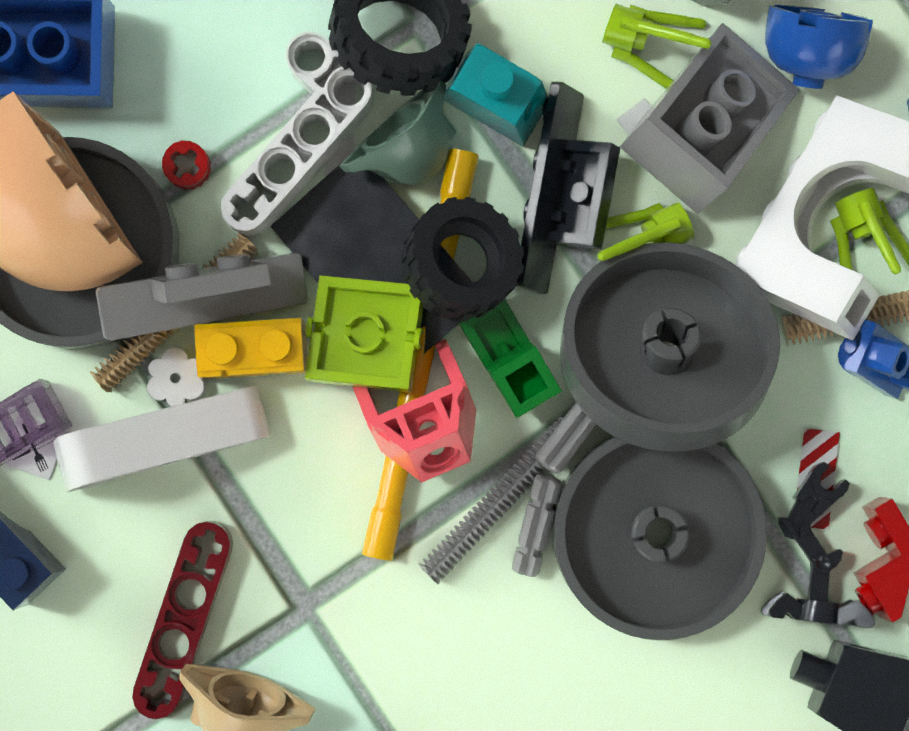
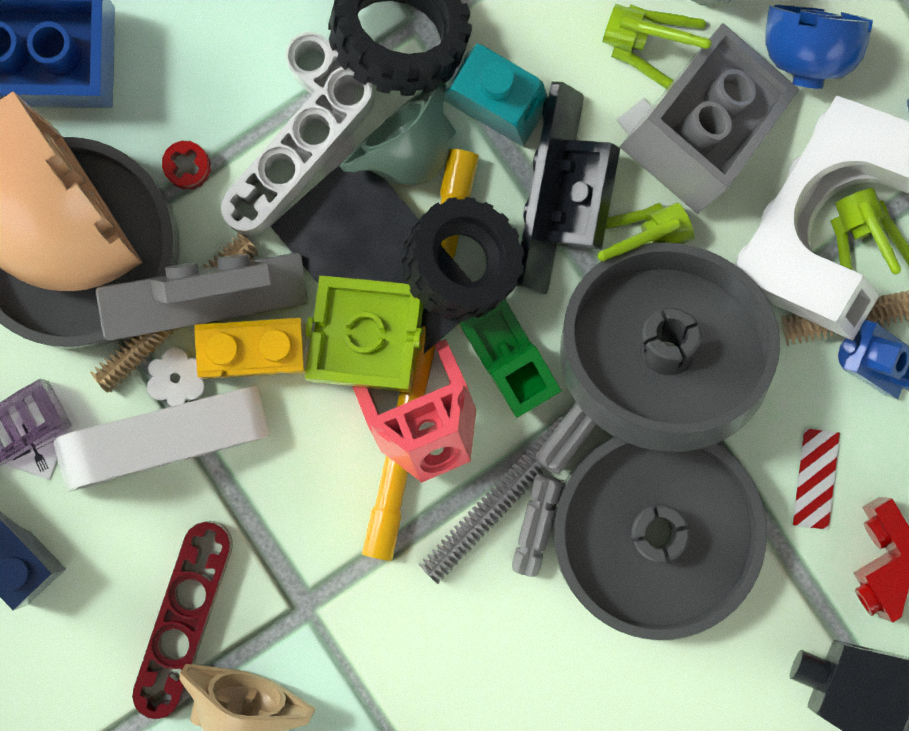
black piece [760,462,875,628] -> none

